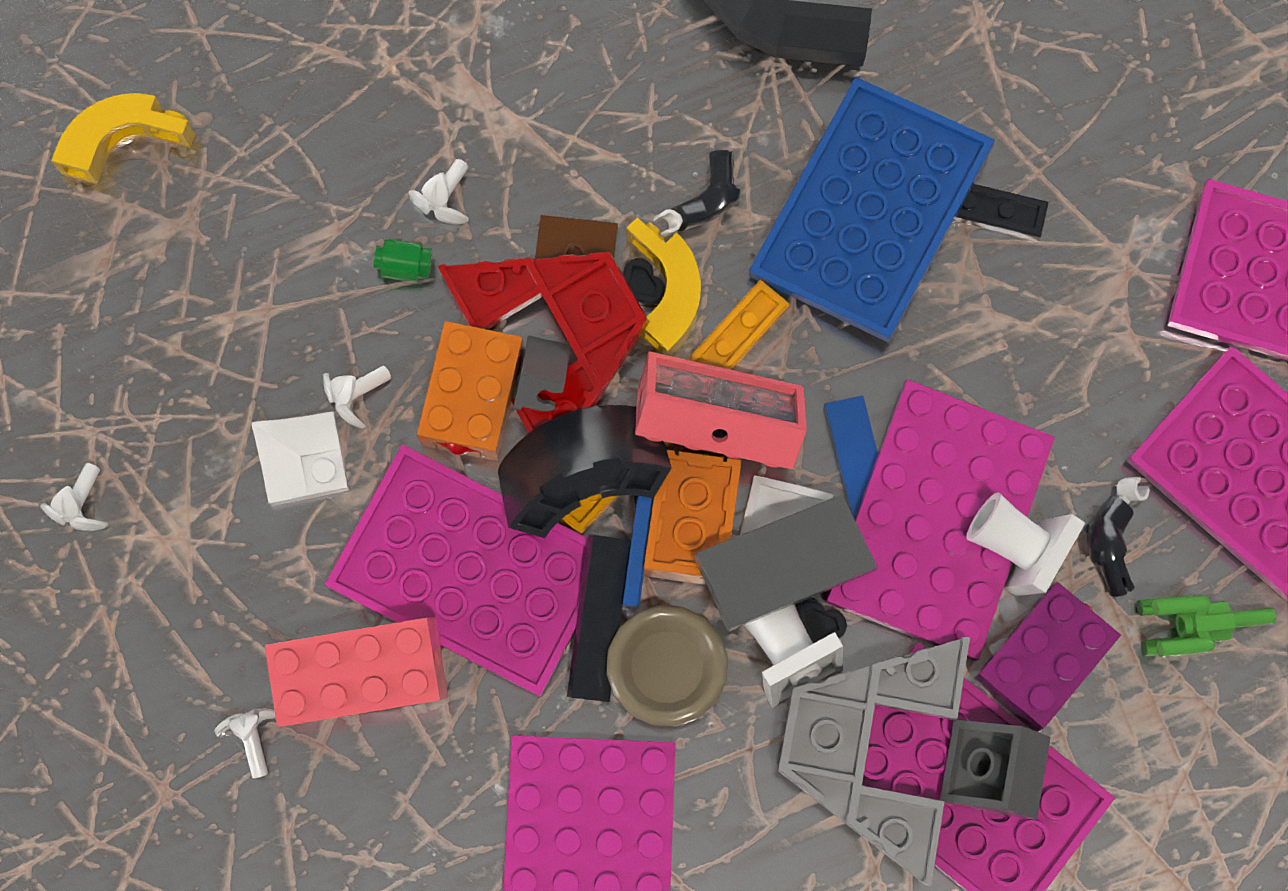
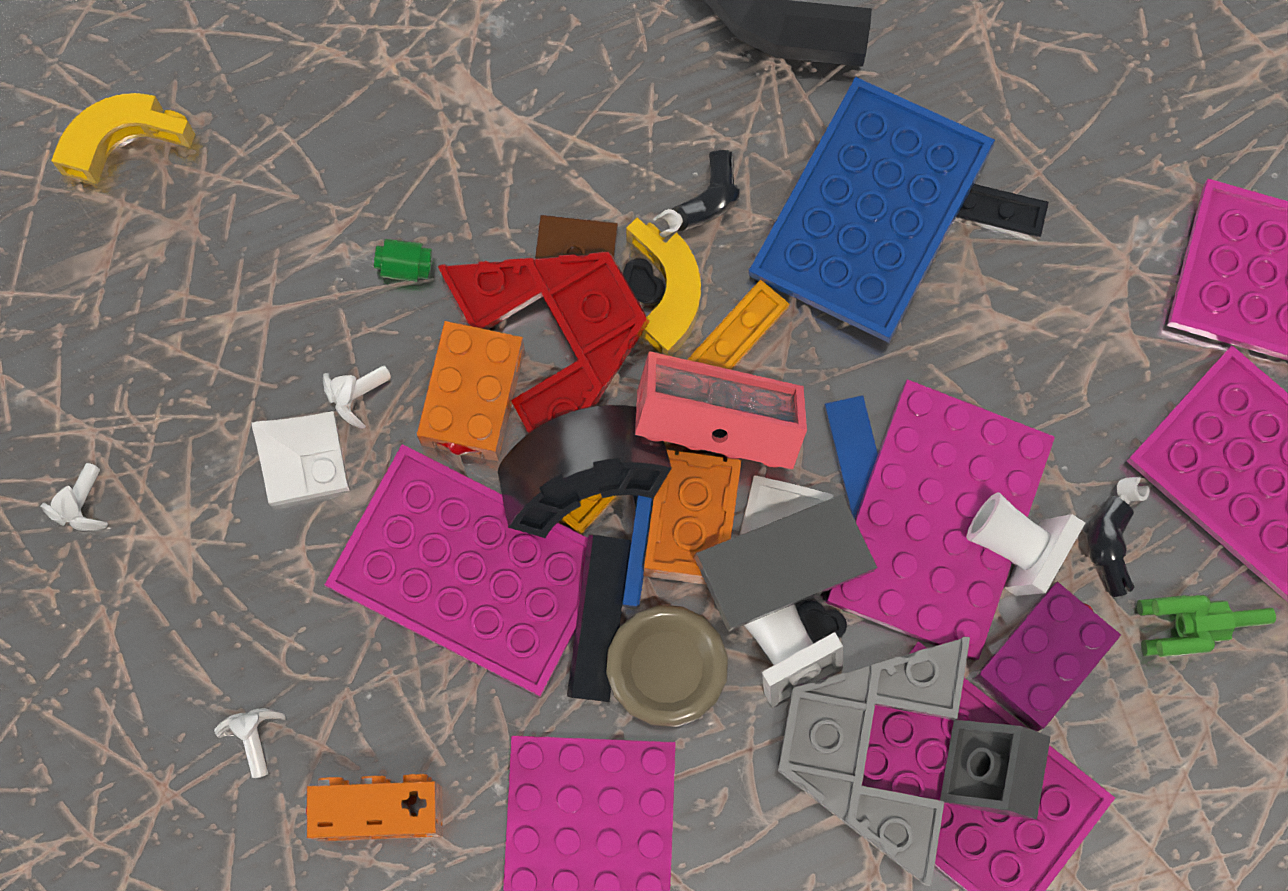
coral brick [265,617,448,727] -> none
white plant [408,159,469,225] -> none
dark grey hinge [513,336,570,411] -> none
none -> orange piece [306,774,443,842]

